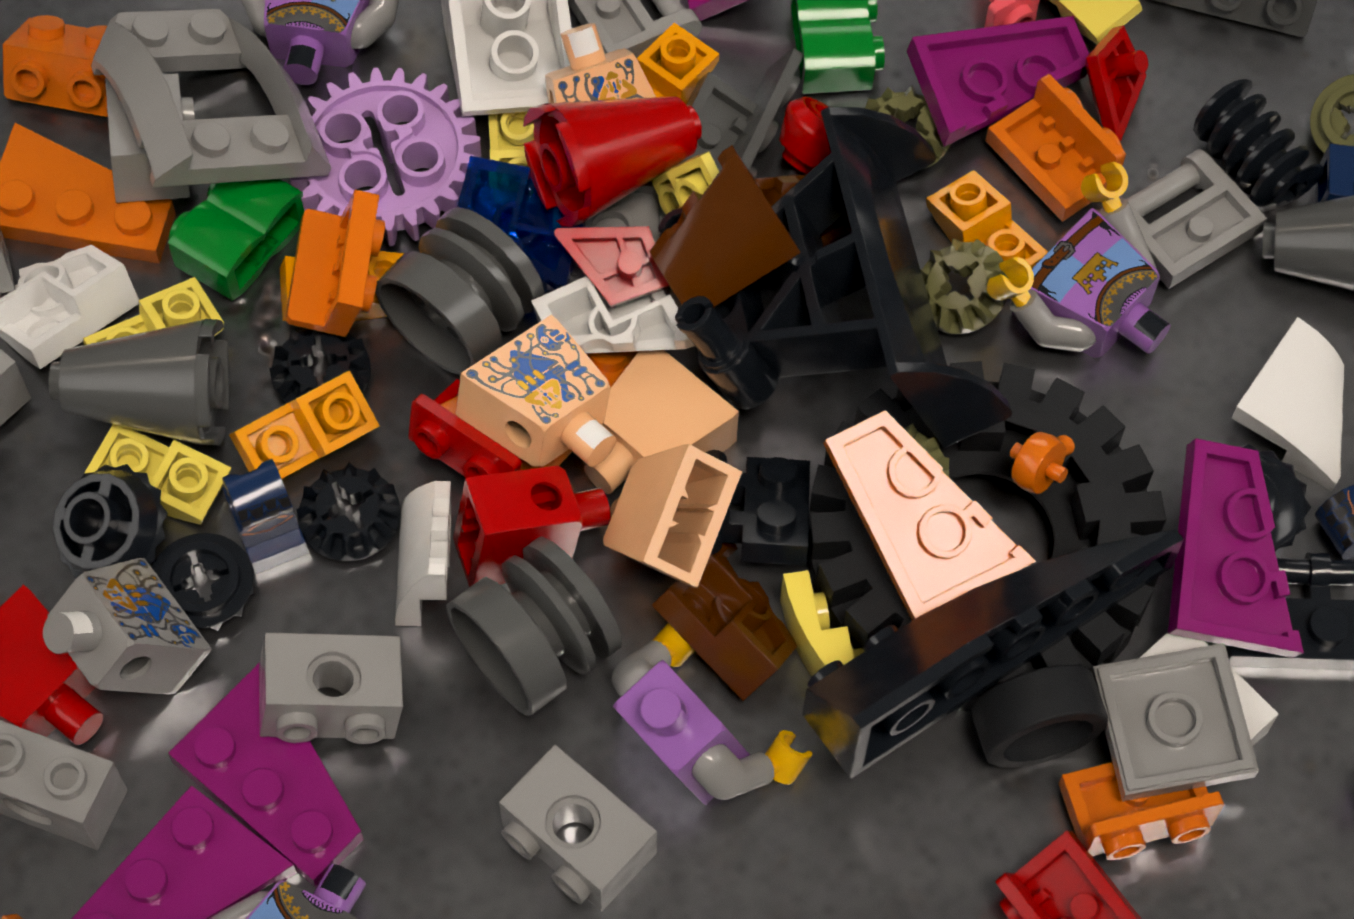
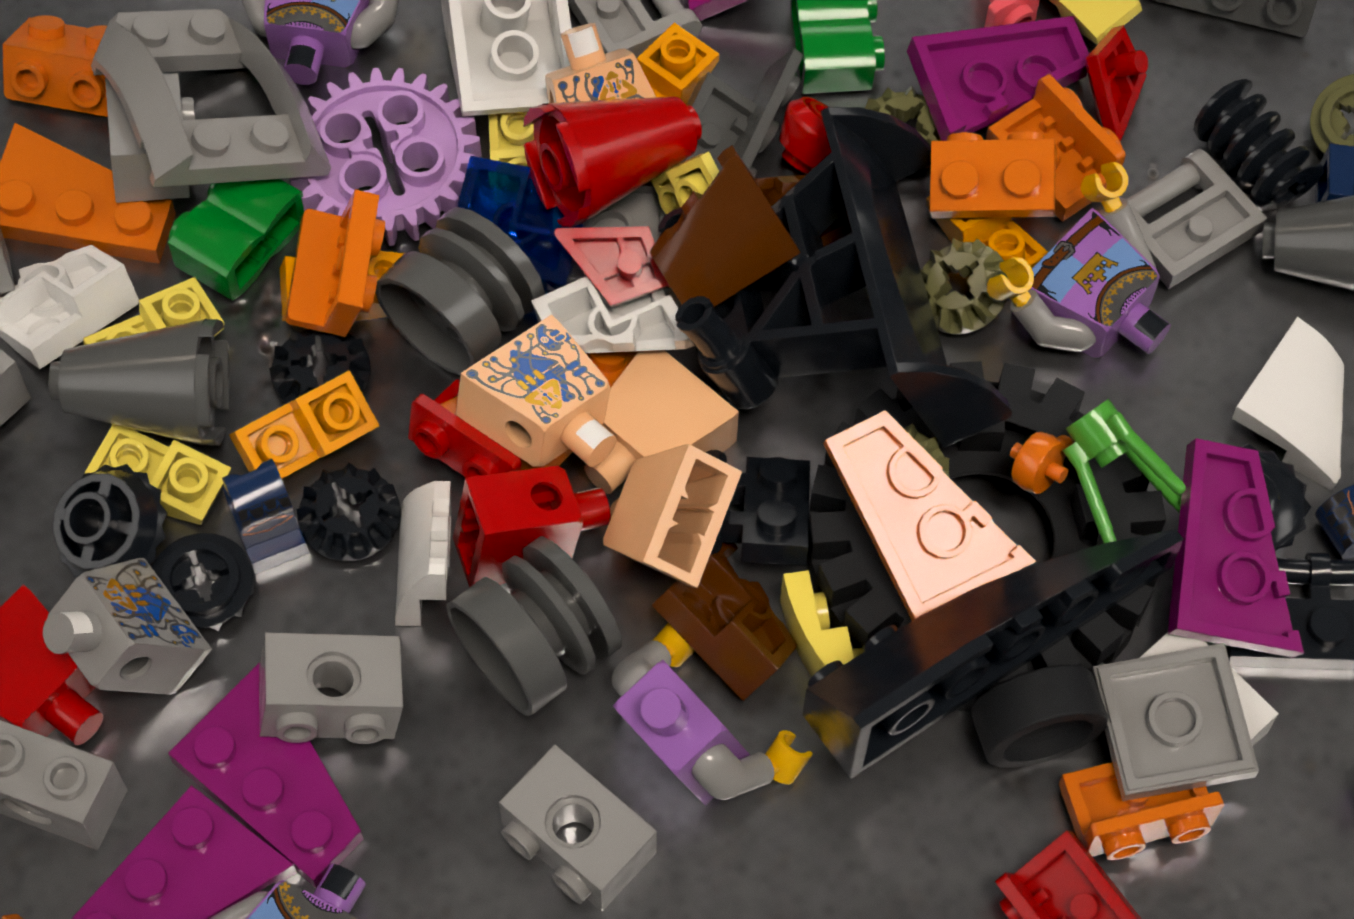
none -> orange bracket [930,131,1058,218]
none -> bright green plant [1063,399,1186,543]

